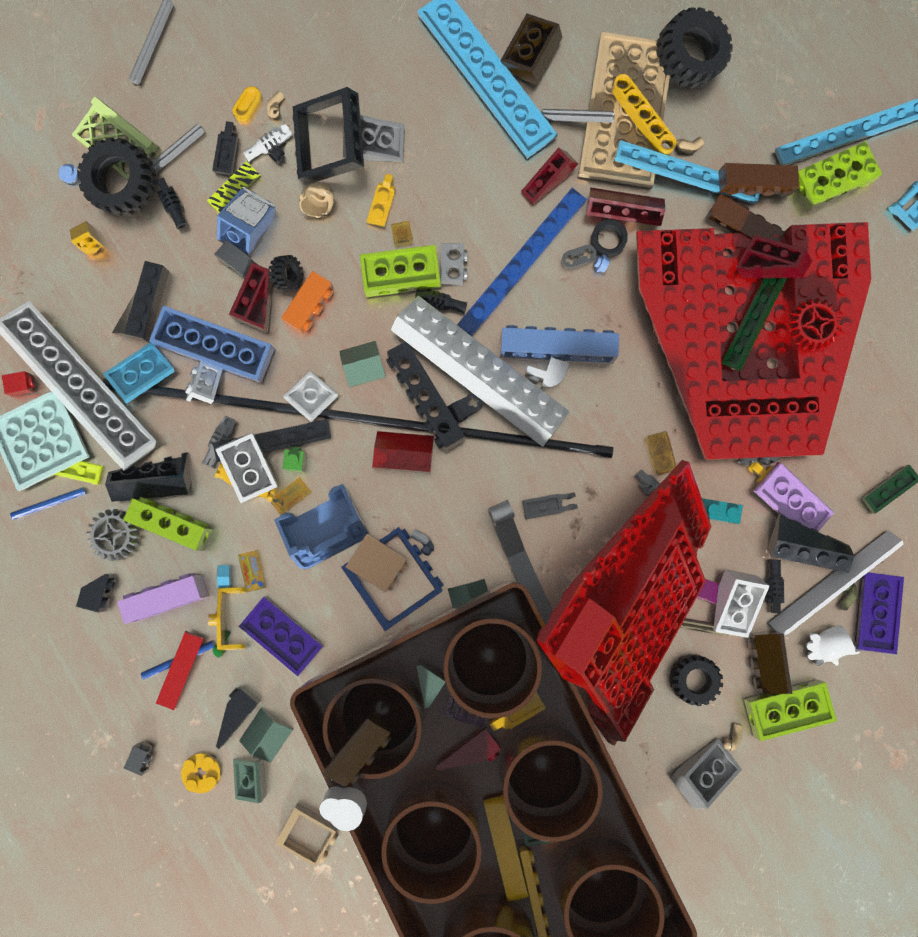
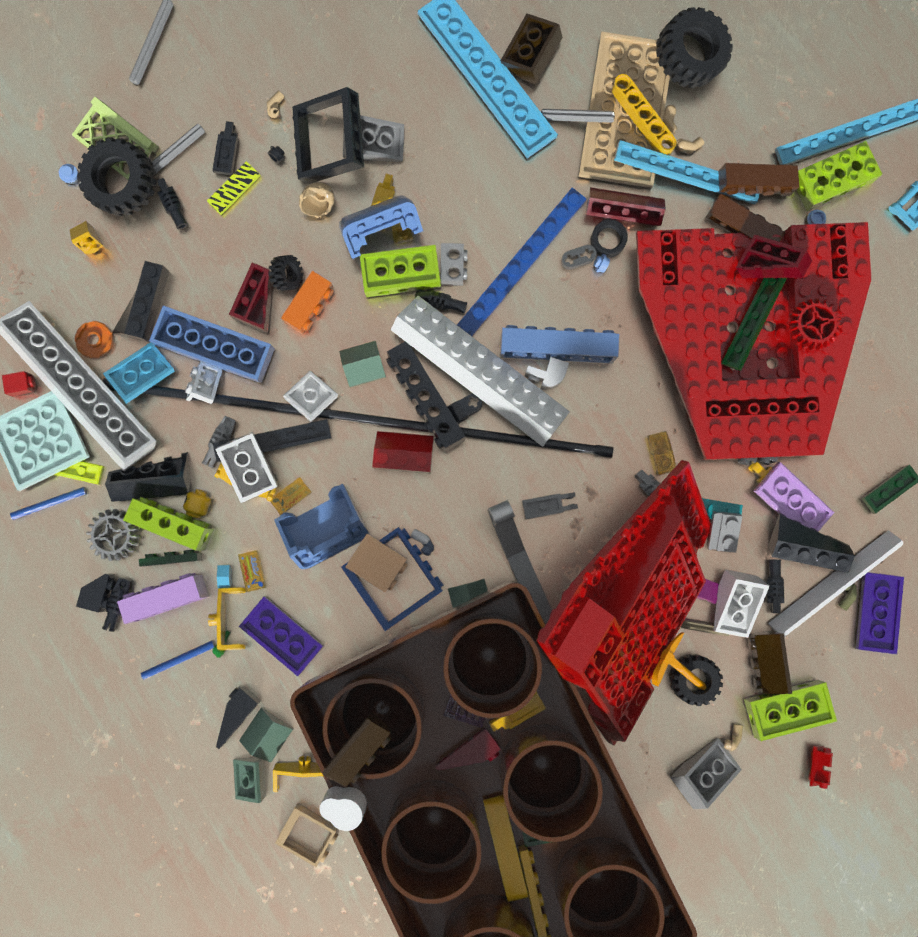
dark grey brick [124,742,153,776] -> none
red tile [155,631,204,710] -> none
yellow plate [181,752,222,793] -> none
dark grey slope [214,240,257,279] -> none
medium blue slope [217,187,275,257] -> none
yellow tile [232,86,262,122] -> none
white hinge [242,124,292,162] -> none
bright green brick [282,447,307,472] -> none
sand green slope [417,661,445,708] -> none
dark red slope [521,147,578,204] -> none
white piece [806,625,860,666] -> none
none -> orange tile [75,321,114,359]
none -> black hinge [102,577,131,632]
none -> dark green plate [139,550,202,567]
none -> yellow head [183,489,211,518]
none -> yellow piece [273,756,323,792]
none -> medium blue windscreen [339,195,423,259]
none -> light orange piece [652,632,706,690]
none -> tan arm [663,105,678,133]
none -> light grey plate [707,511,742,553]
none -> light blue plate [807,210,826,224]
none -> red hinge [809,746,833,789]

